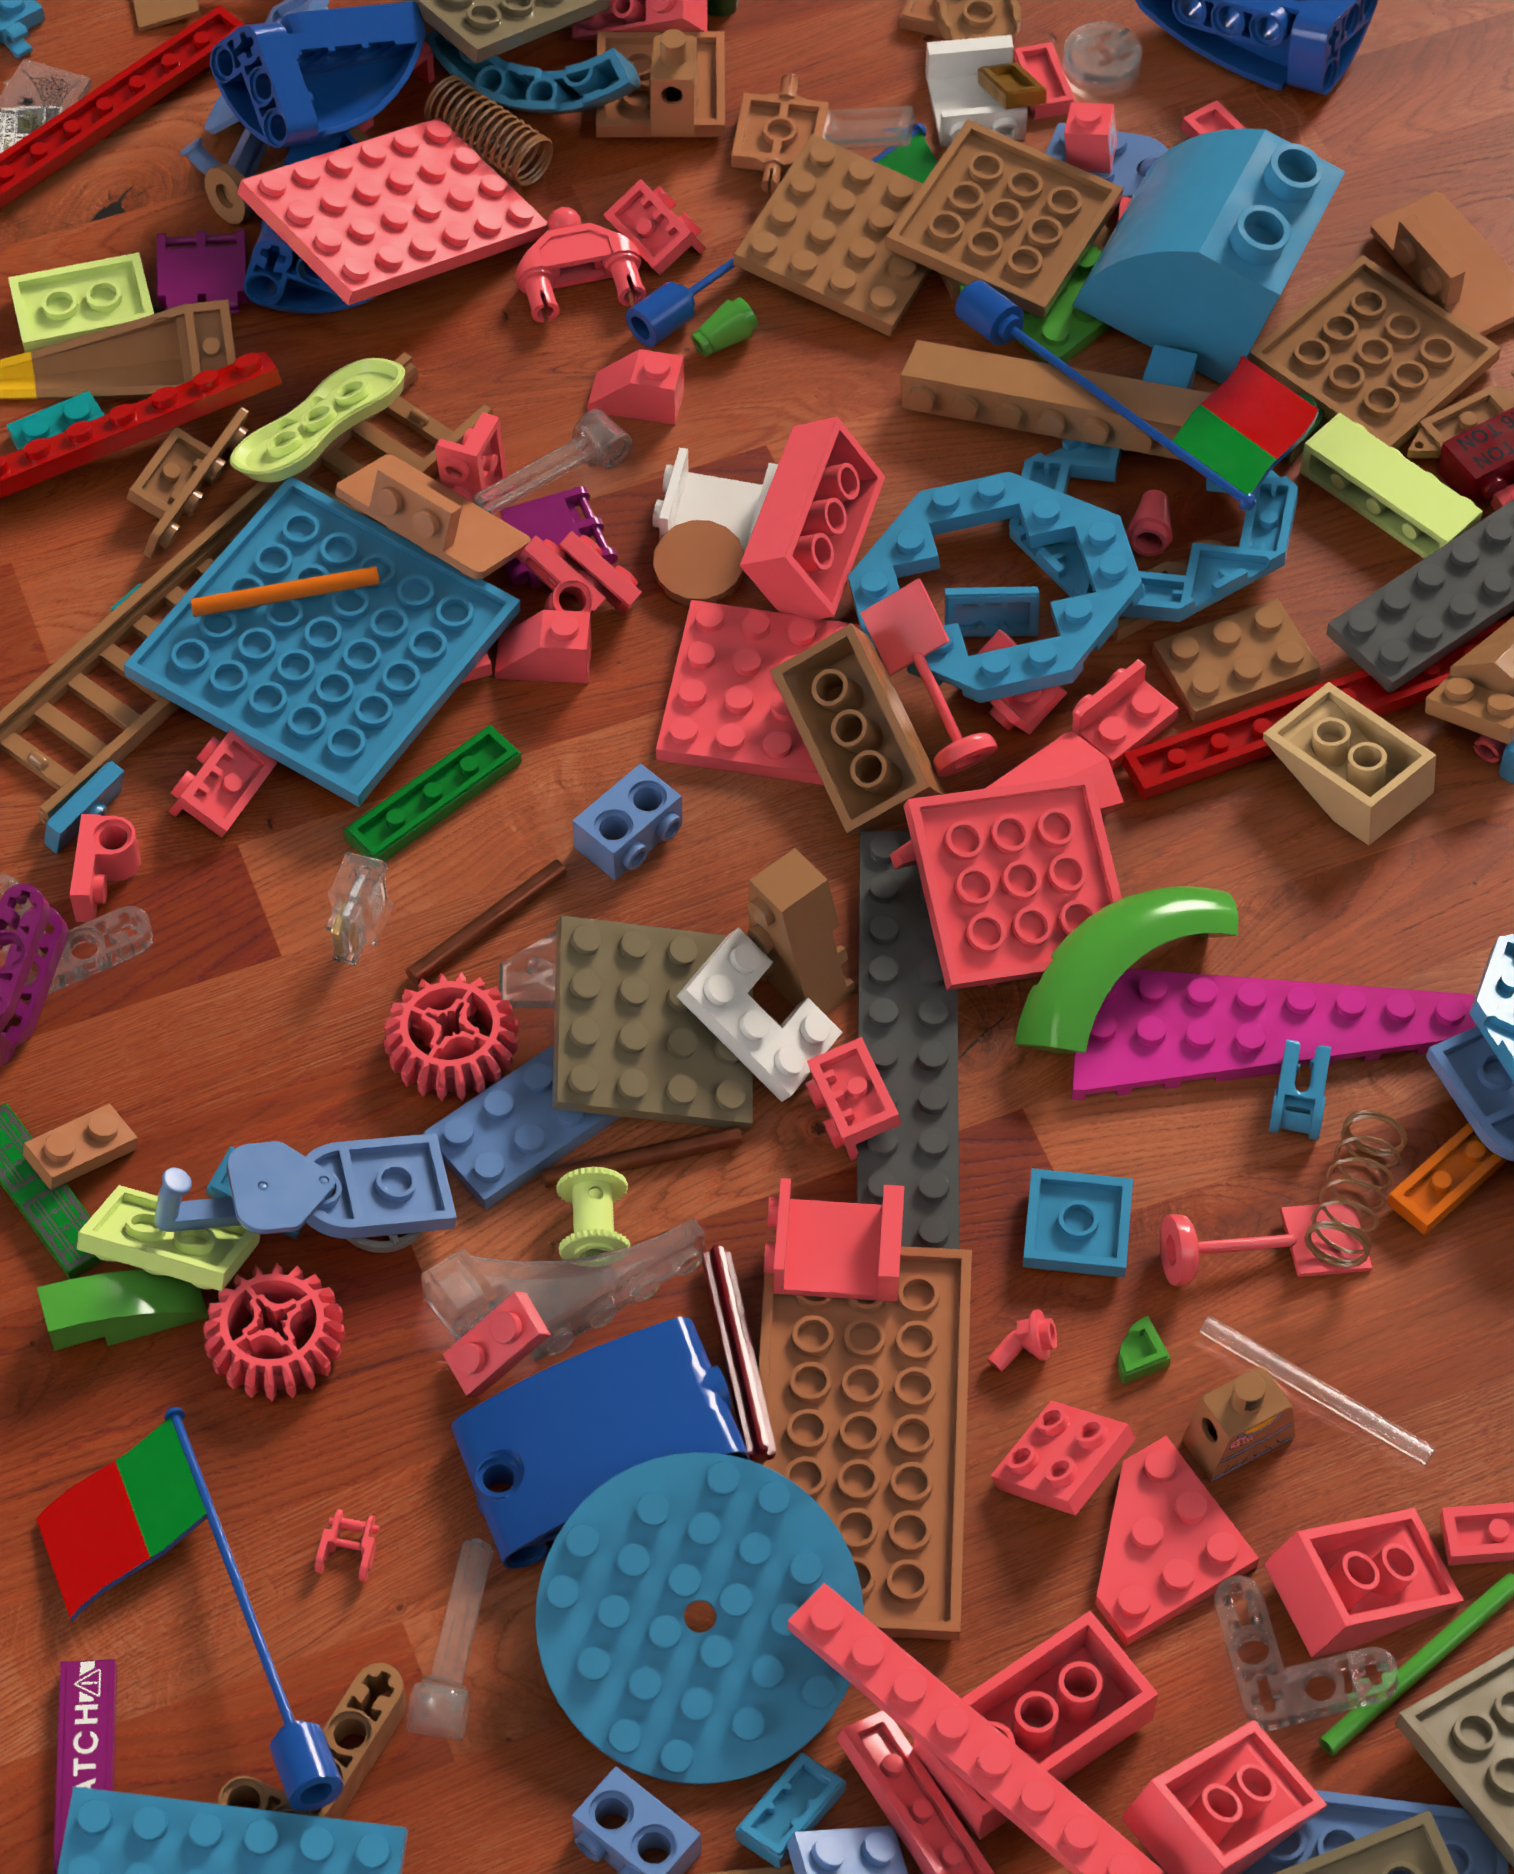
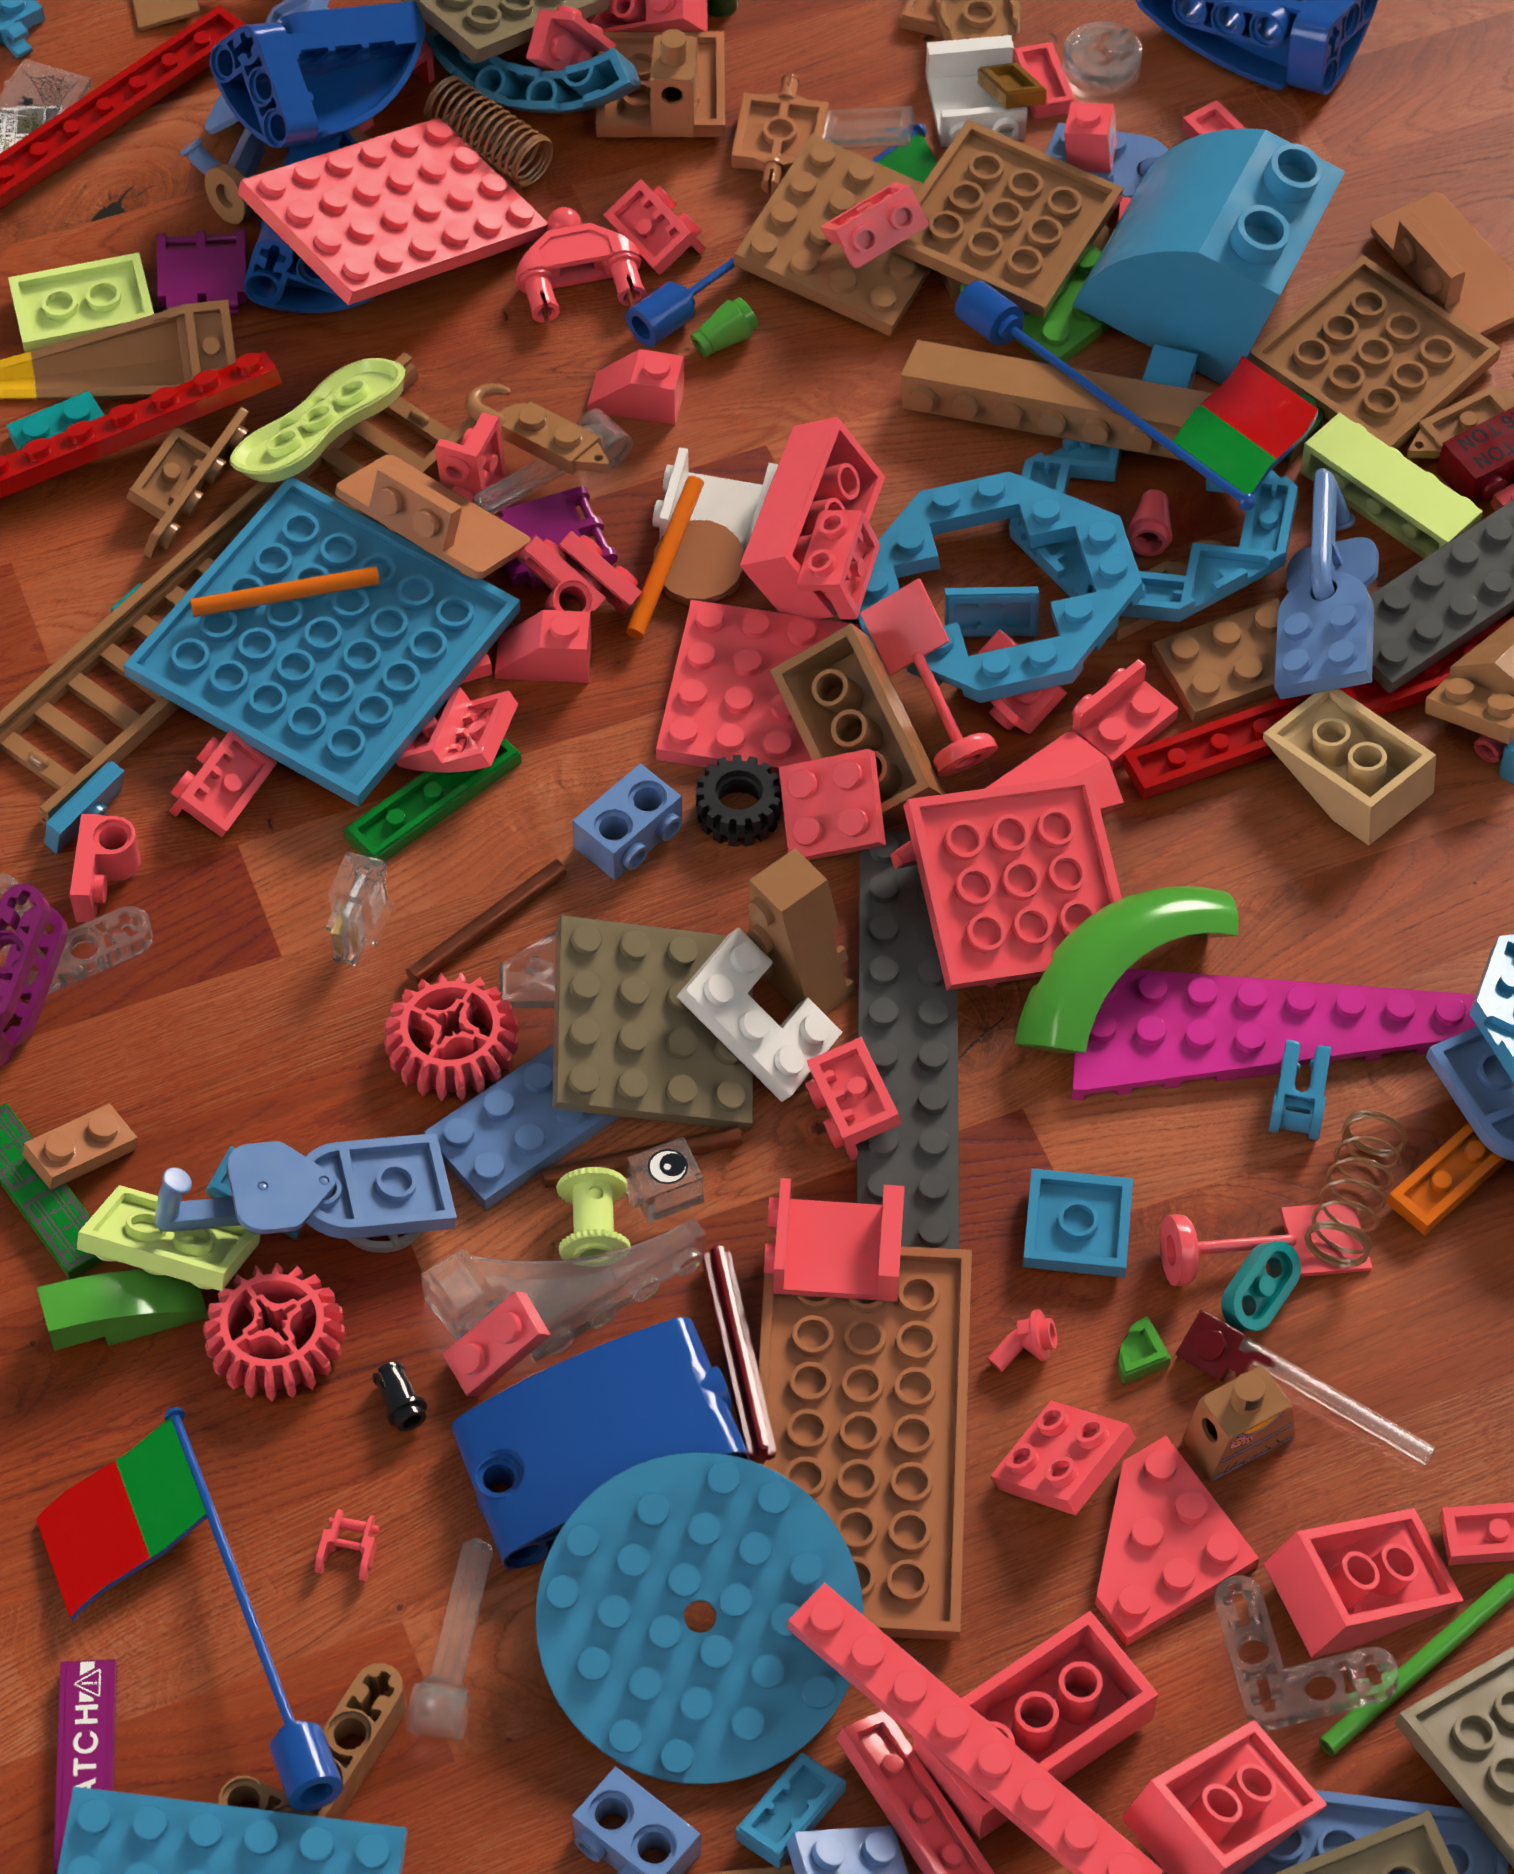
none -> black pin [372,1361,427,1431]
none -> coral slope [396,687,518,773]
none -> medium nougat plate [465,383,610,475]
none -> coral bracket [526,6,616,71]
none -> orange bar [626,476,704,639]
none -> clear brick [626,1137,704,1223]
none -> black tyre [696,755,782,847]
none -> coral plate [779,749,886,861]
none -> coral bracket [797,510,880,619]
none -> coral bracket [820,182,929,268]
none -> dark red plate [1175,1309,1276,1381]
none -> teal plate [1221,1241,1301,1332]
none -> medium blue plate [1274,468,1379,700]

